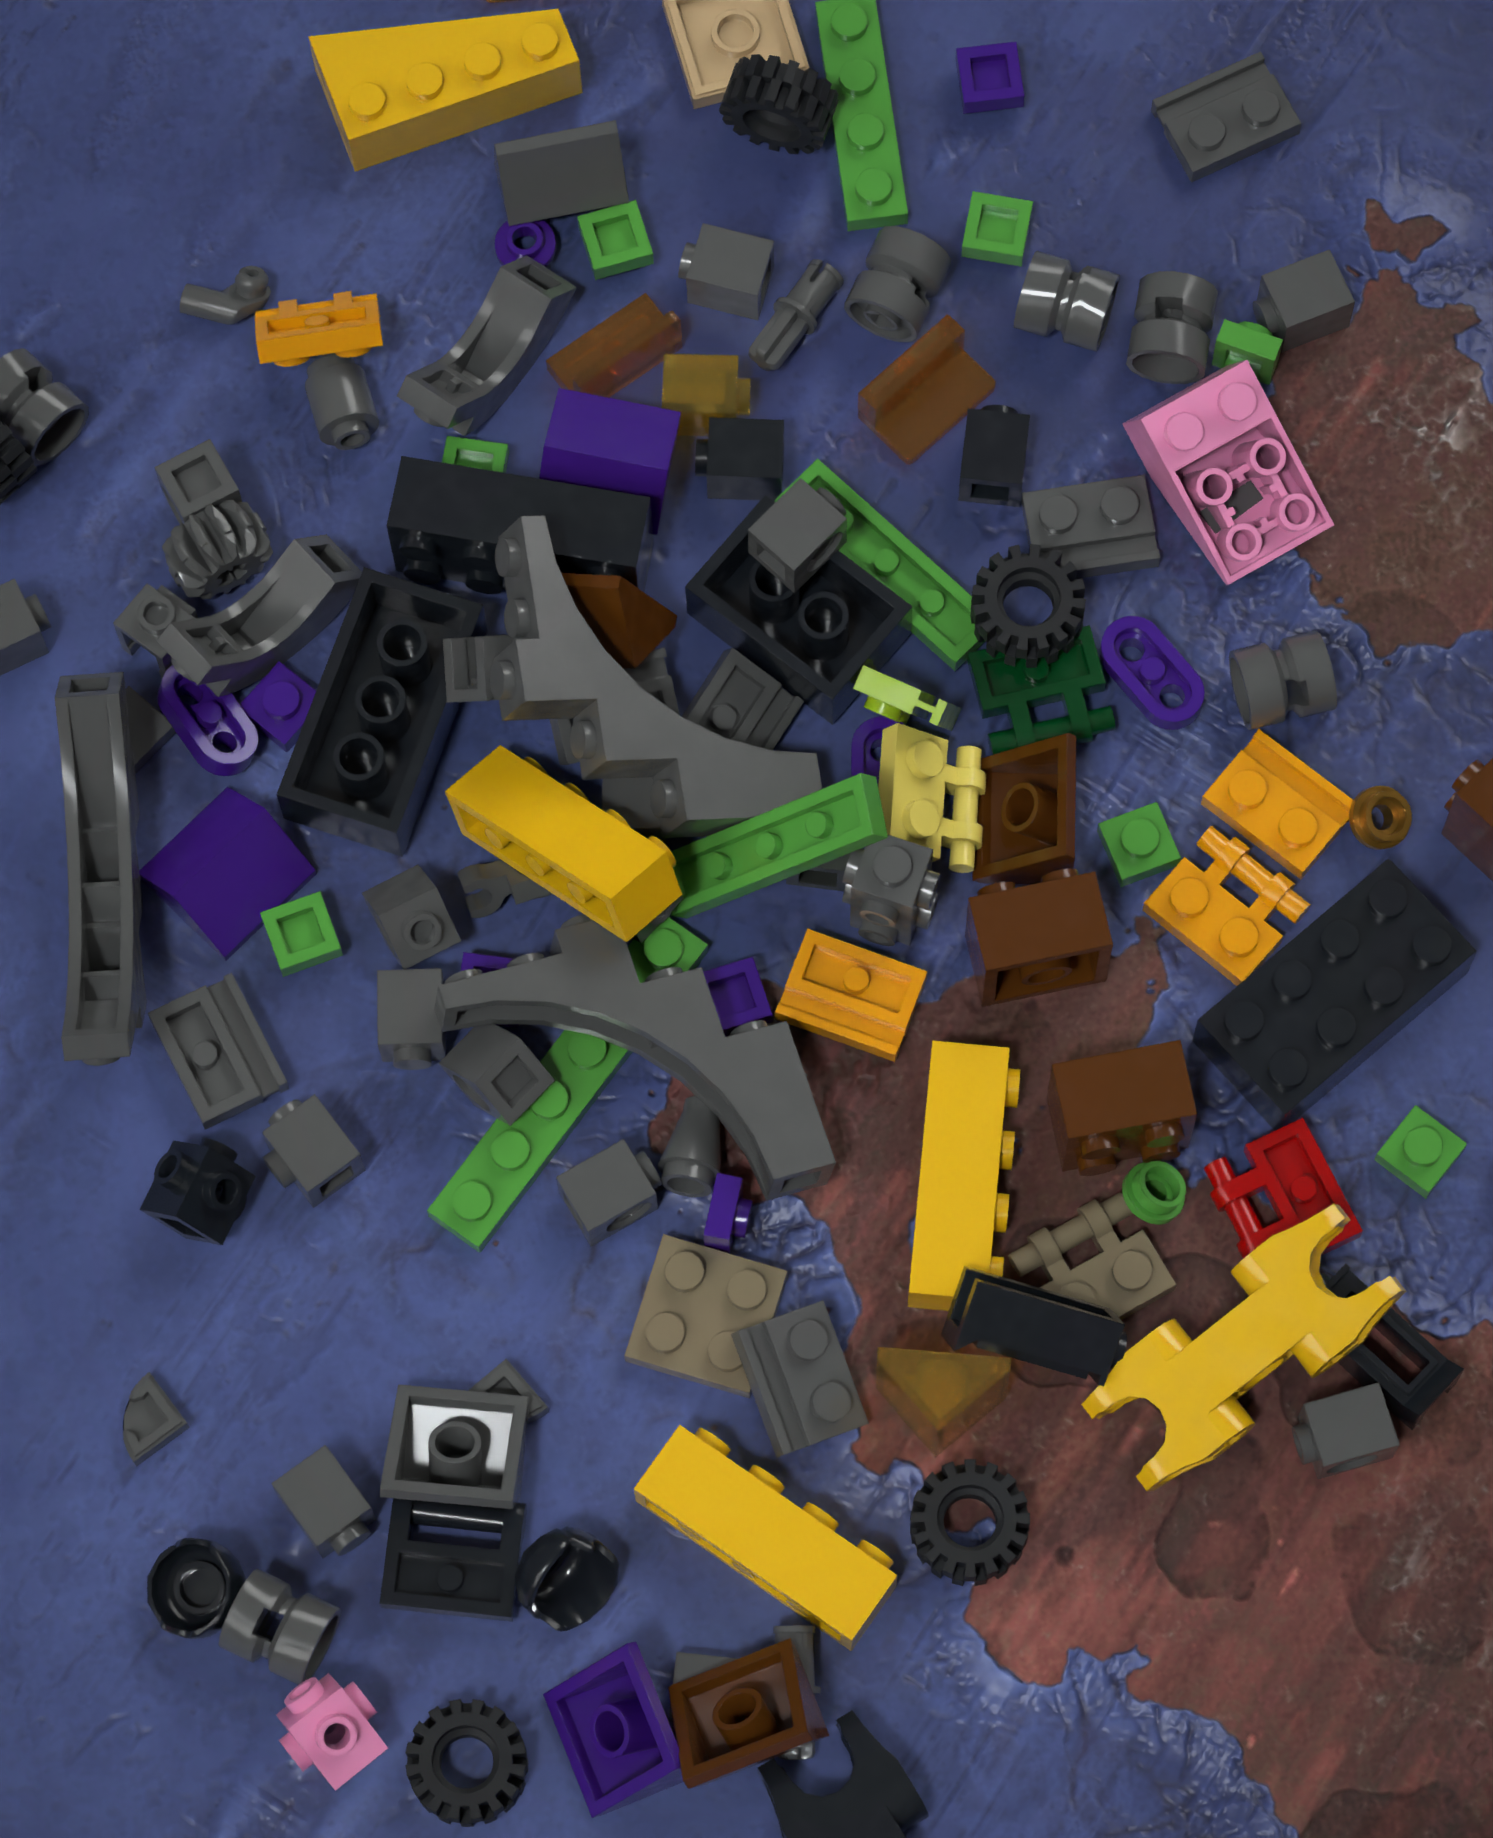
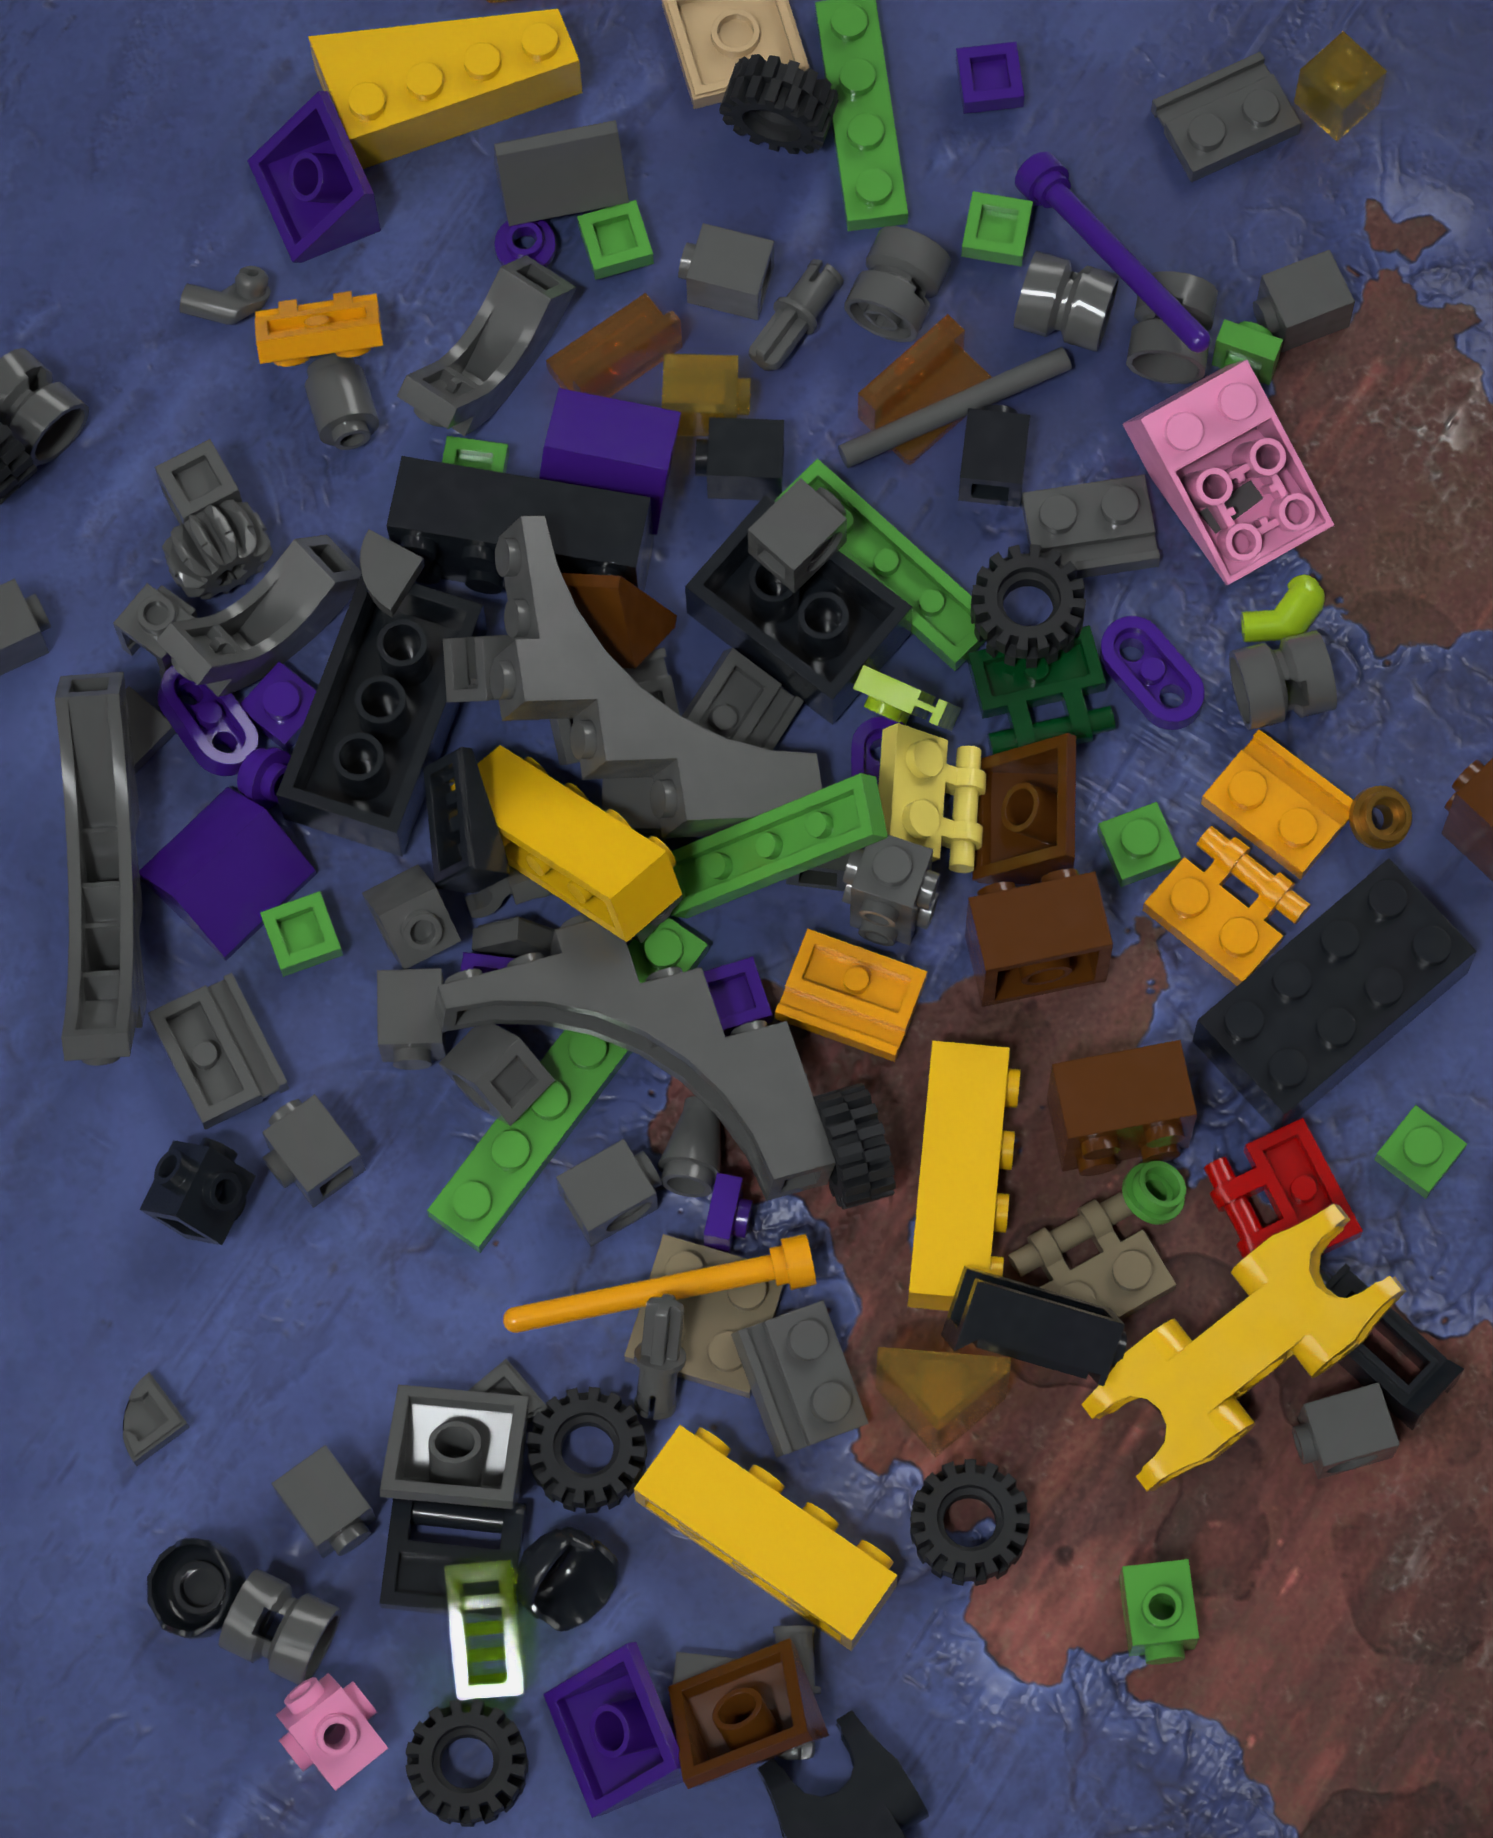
none -> dark purple plate [237,747,291,810]
none -> dark purple slope [247,91,381,263]
none -> dark grey tile [360,529,425,618]
none -> black slope [423,747,510,893]
none -> clear neon green slope [444,1559,528,1700]
none -> dark grey tile [472,916,555,958]
none -> light orange piece [503,1234,817,1333]
none -> black tyre [527,1387,647,1514]
none -> dark grey axle [634,1294,686,1420]
none -> black tyre [813,1083,896,1210]
none -> dark grey bar [838,347,1072,468]
none -> dark purple piece [1015,152,1211,353]
none -> bright green brick [1119,1559,1199,1665]
none -> lime arm [1241,575,1325,642]
none -> clear yellow brick [1294,31,1387,142]

